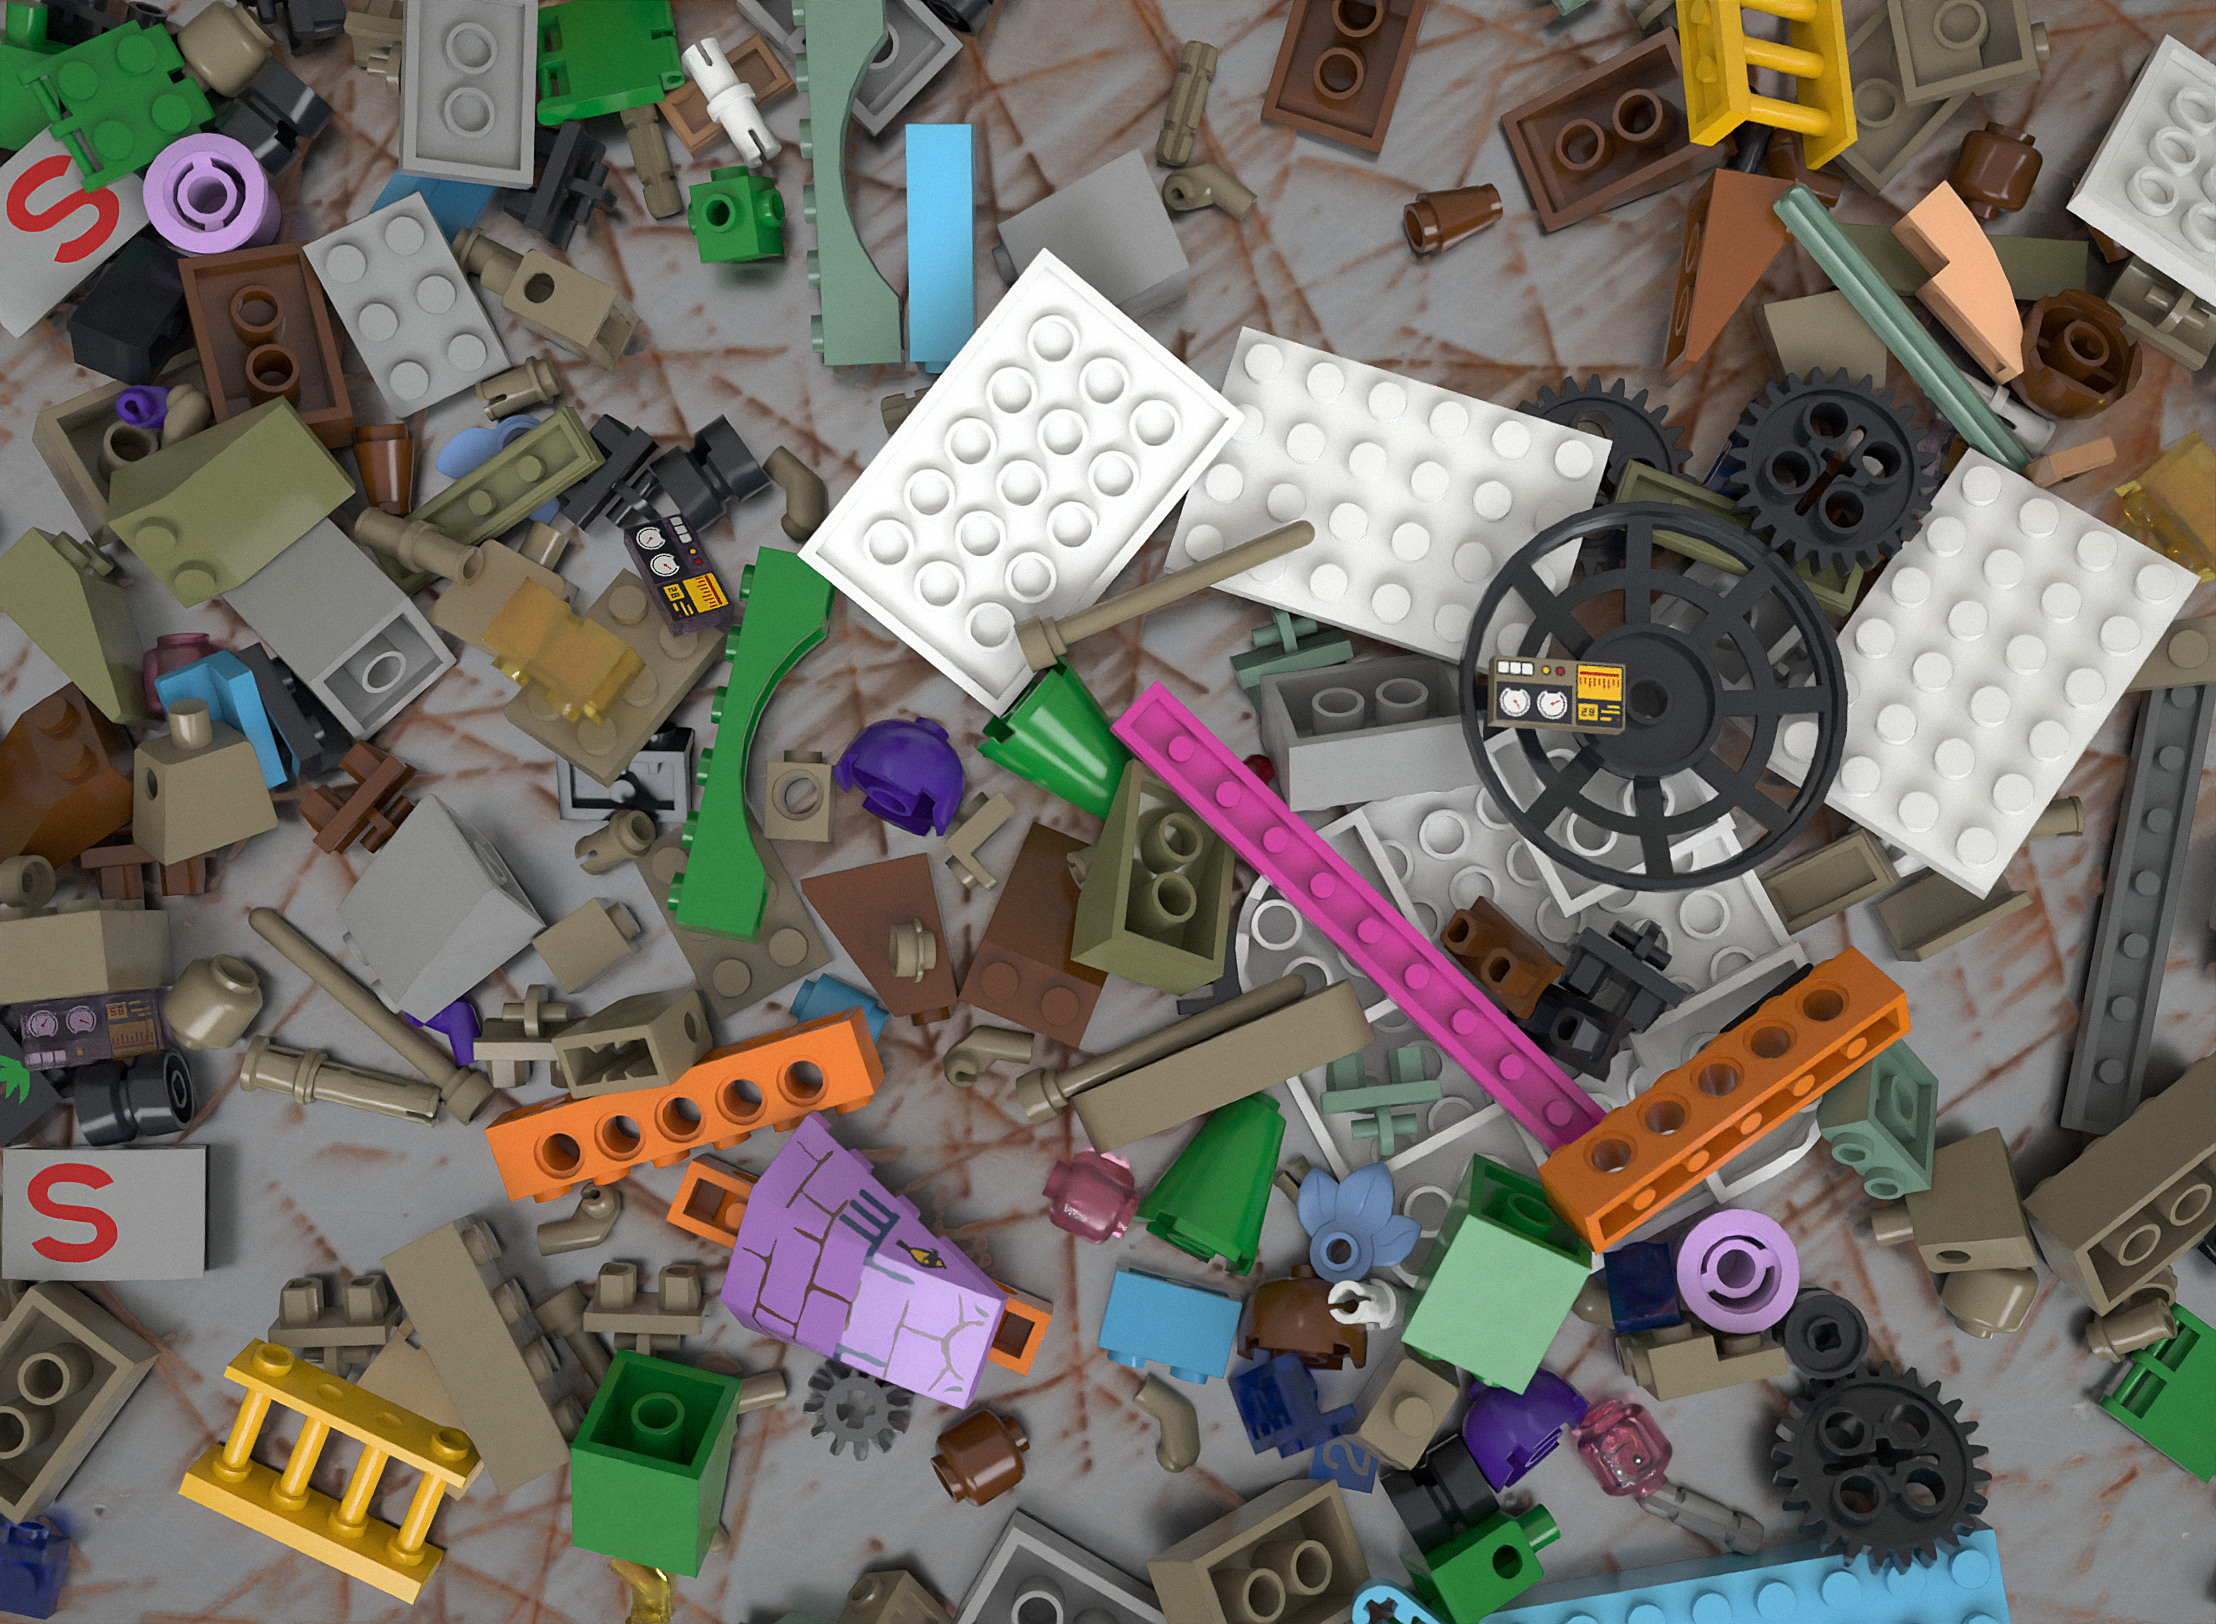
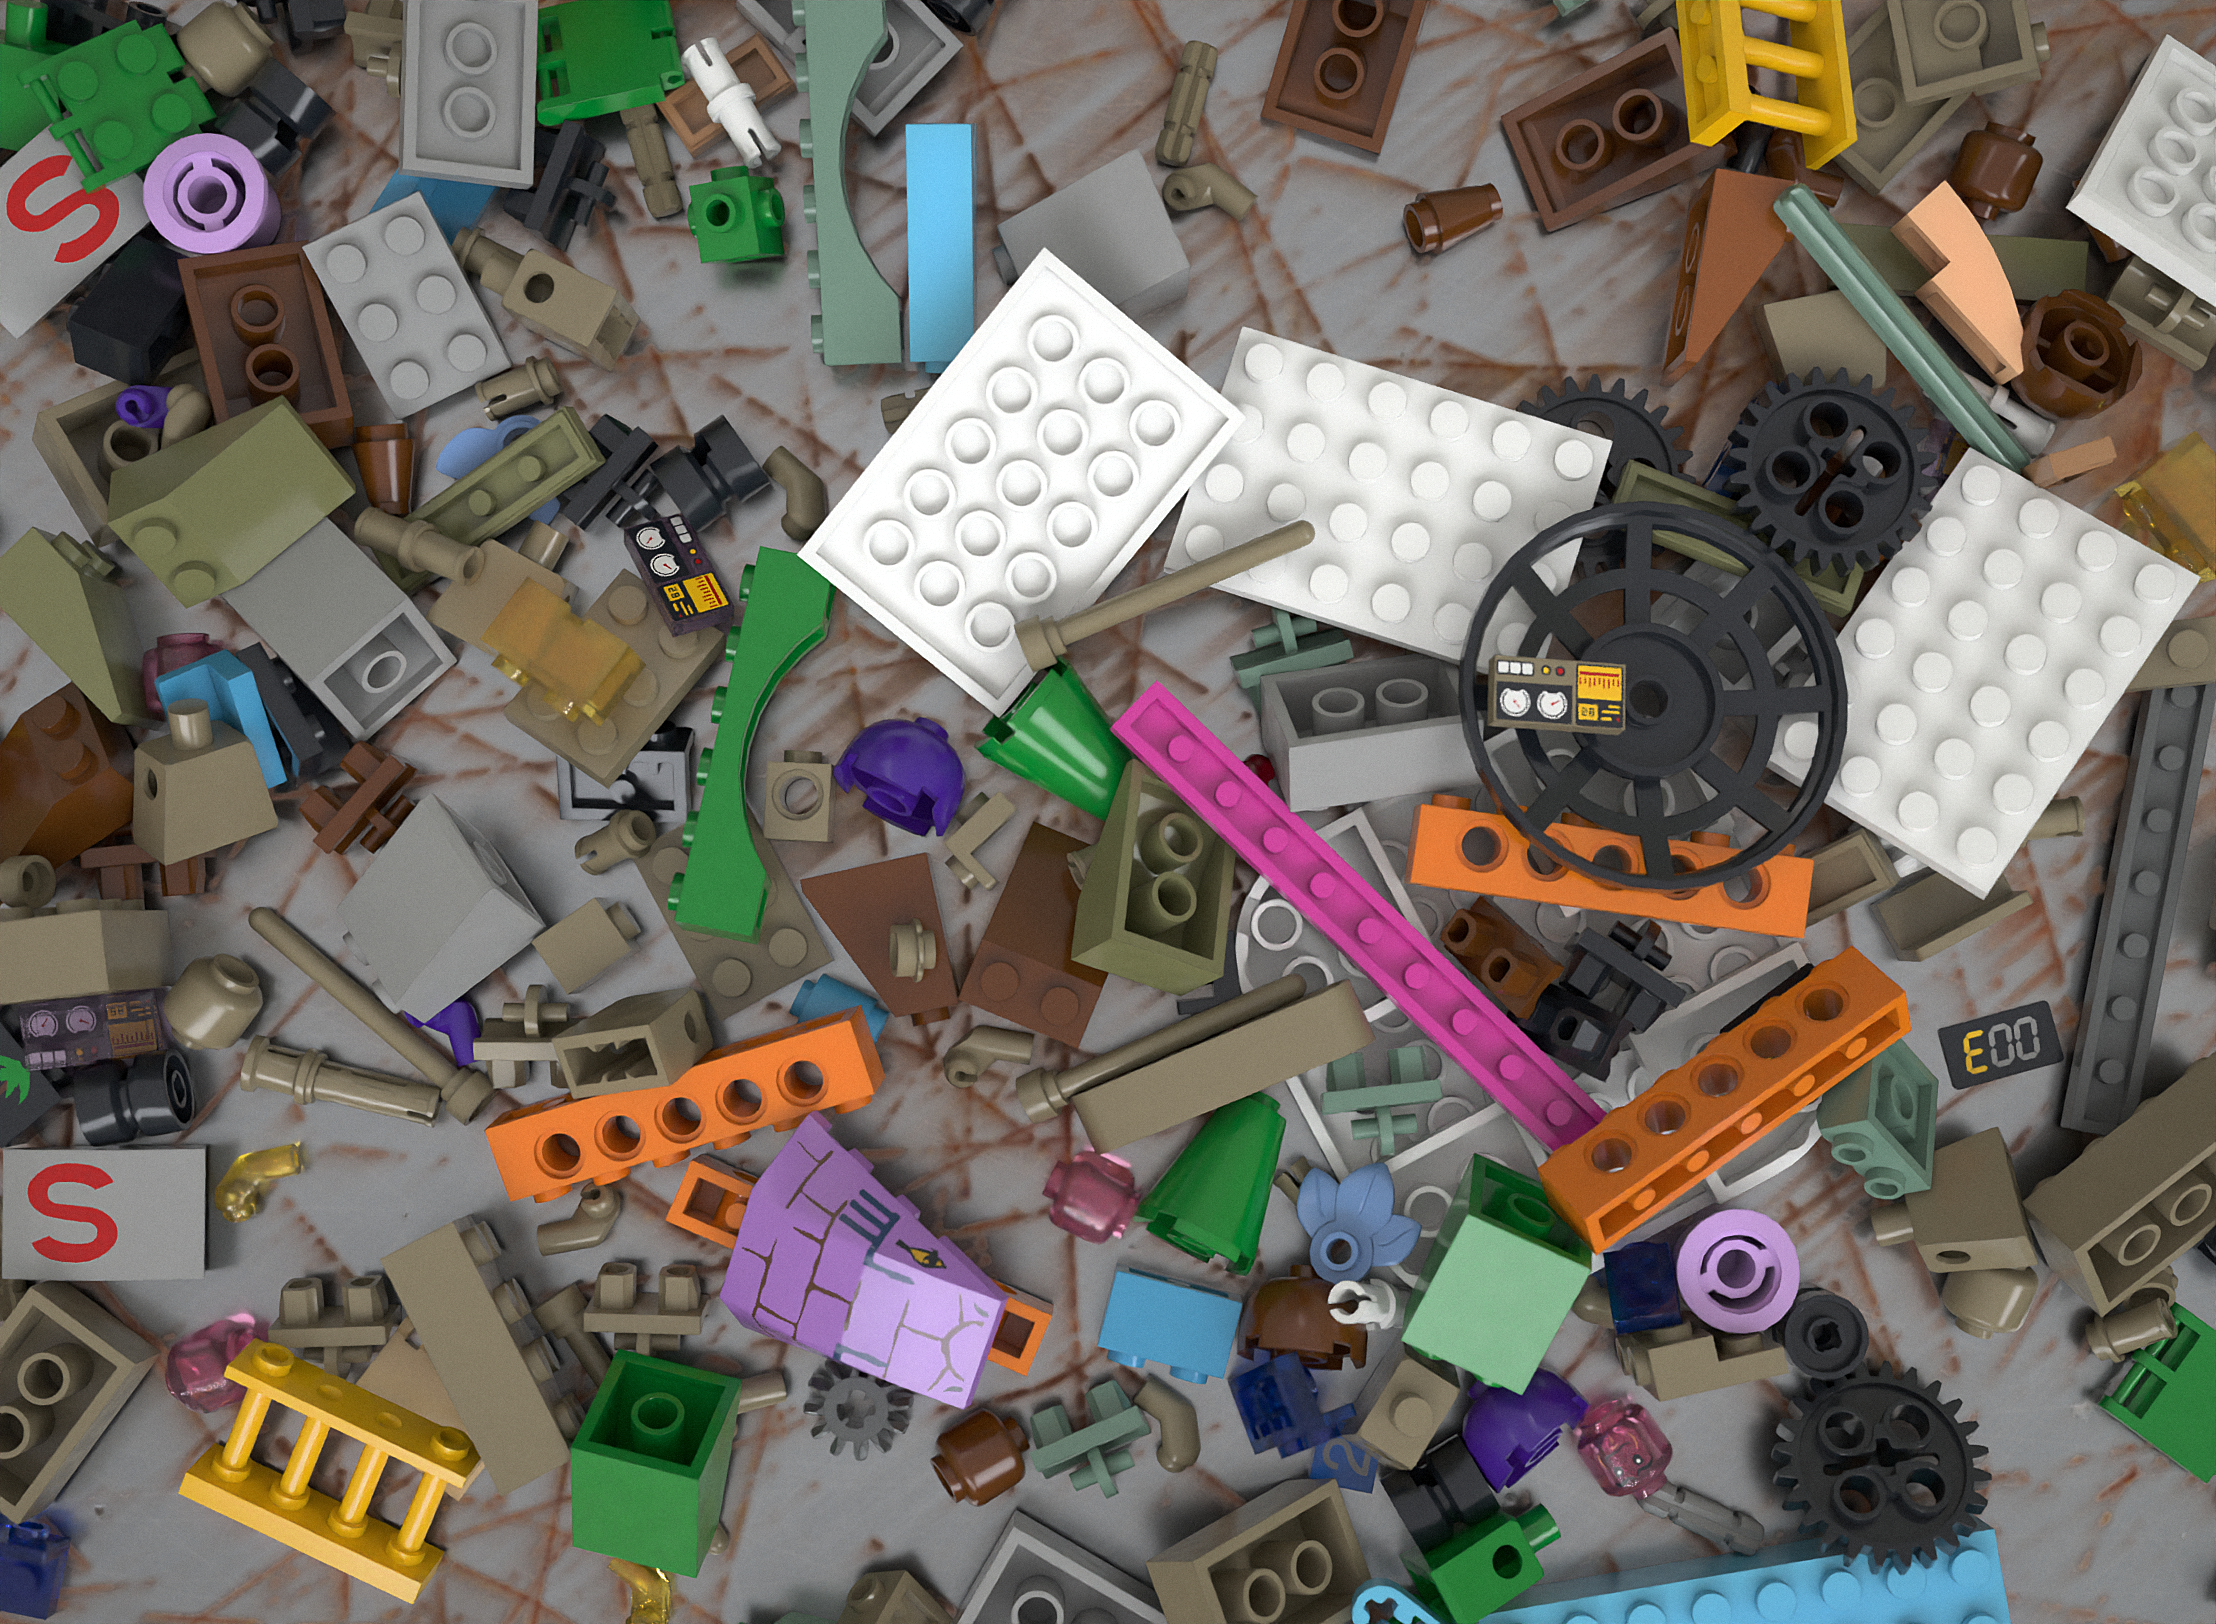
none -> clear pink head [165,1319,262,1414]
none -> clear yellow arm [214,1143,302,1223]
none -> sand green hips [1030,1380,1152,1499]
none -> orange brick [1404,794,1814,938]
none -> black sticker [1939,1001,2064,1090]

